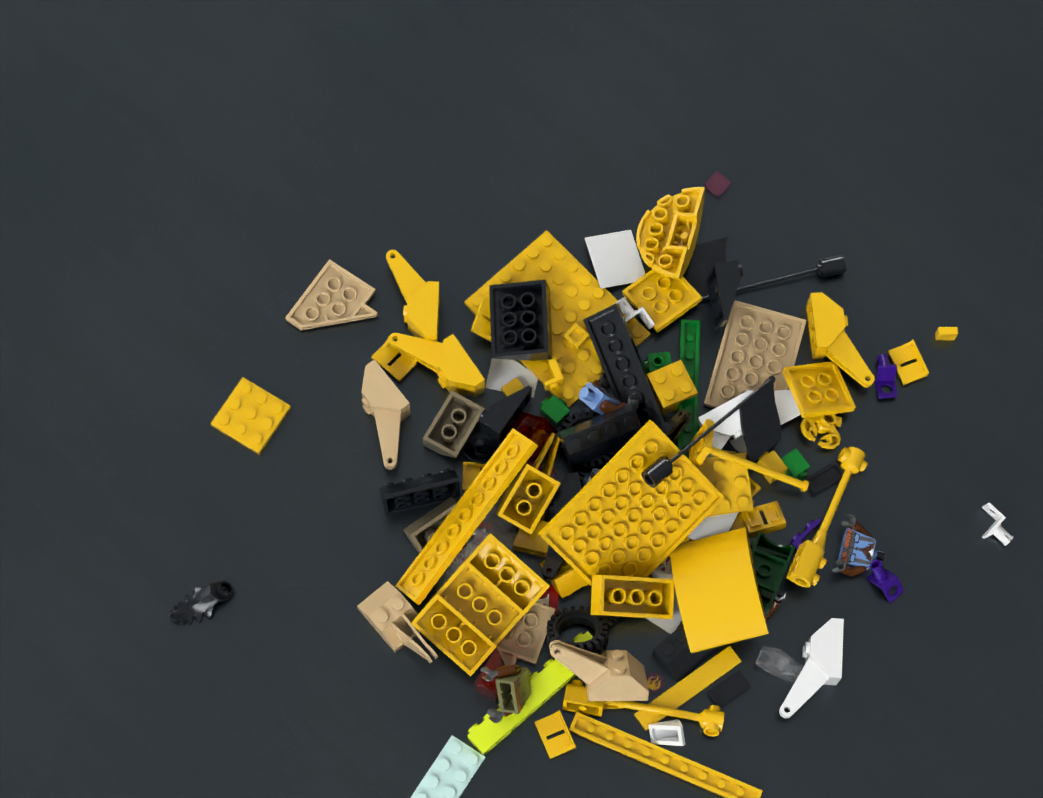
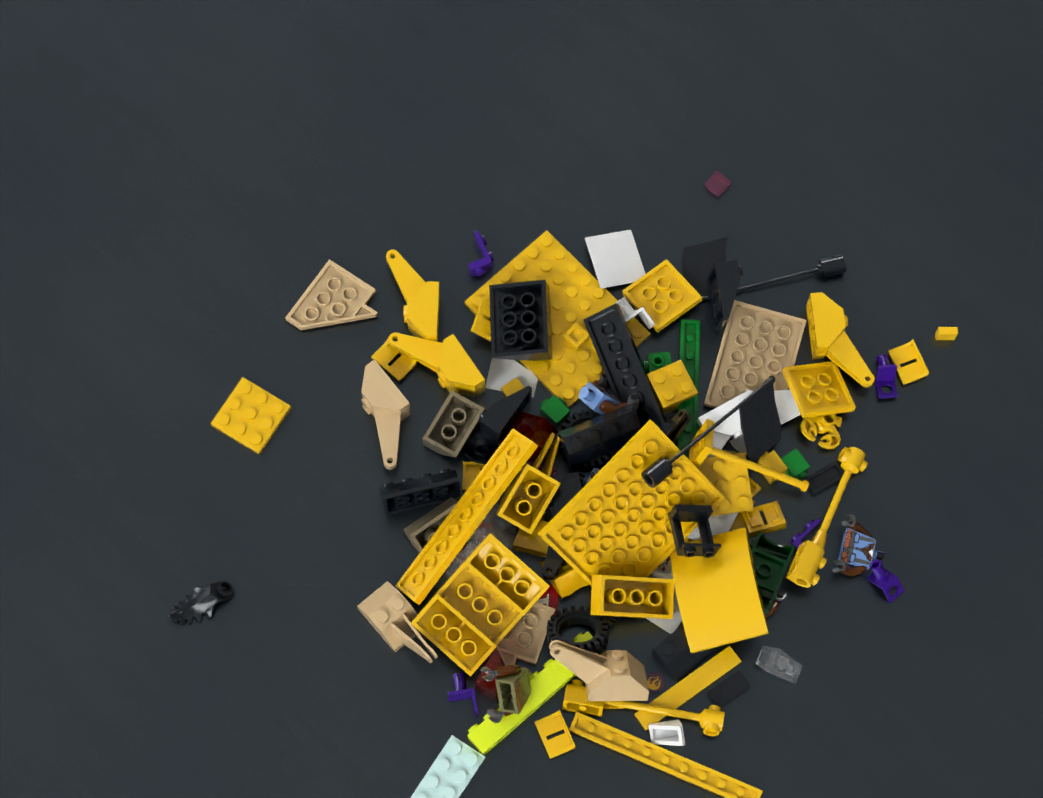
yellow bracket [544,358,564,391] -> none
yellow brick [636,187,705,279] -> none
white slope [779,618,844,718] -> none
white bracket [982,503,1014,546] -> none
none -> dark purple bracket [448,673,478,716]
none -> dark purple bracket [468,230,494,277]
none -> black panel [668,504,721,558]

